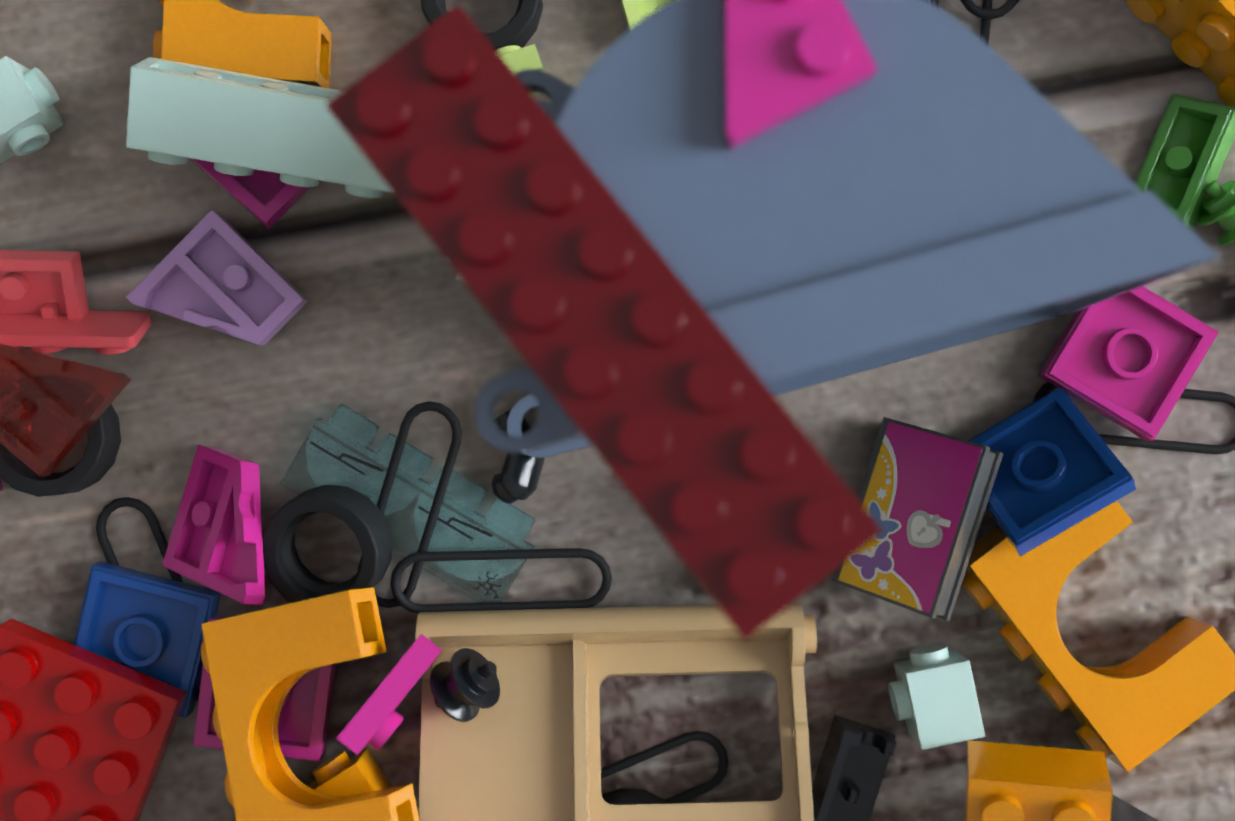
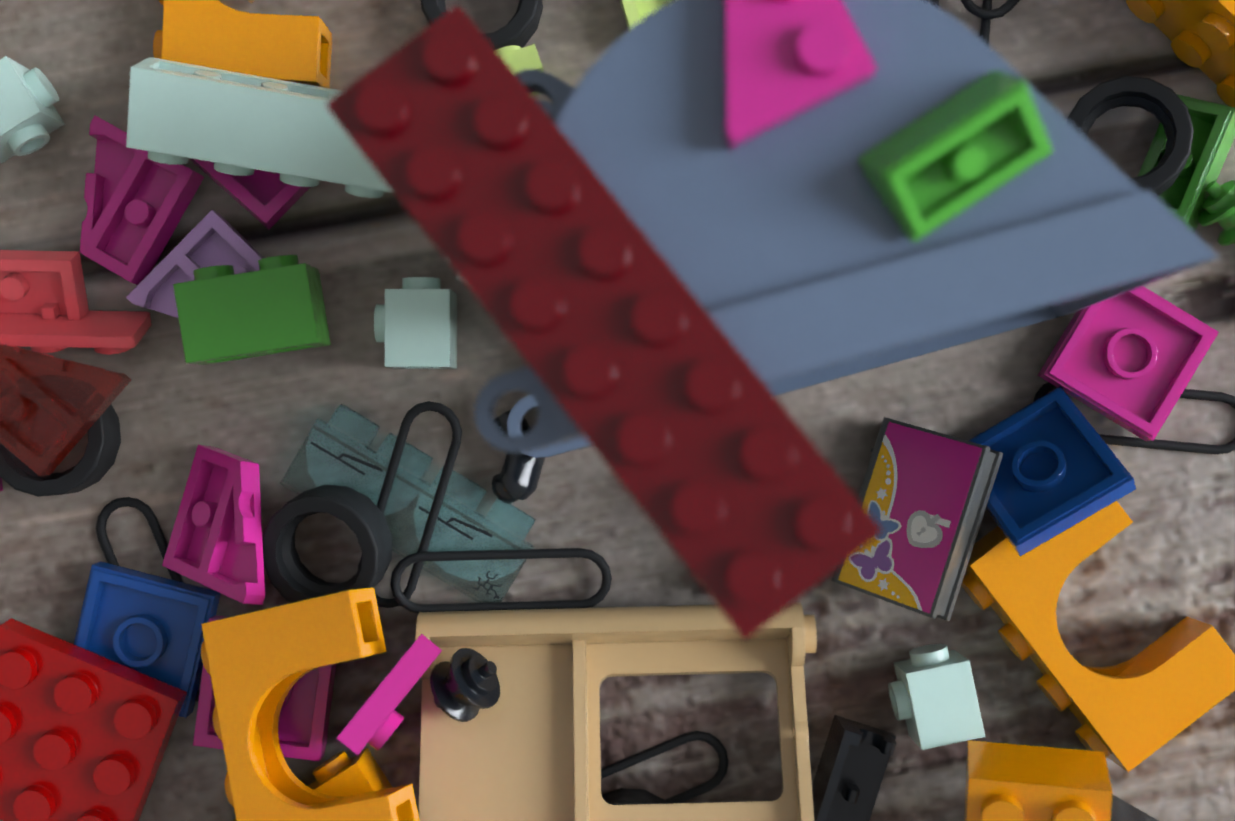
none -> dark pink wing [79,115,204,285]
none -> bright green brick [173,255,331,365]
none -> light aqua brick [374,277,457,369]
none -> bright green slope [858,71,1053,242]
none -> black tyre [1067,76,1194,197]

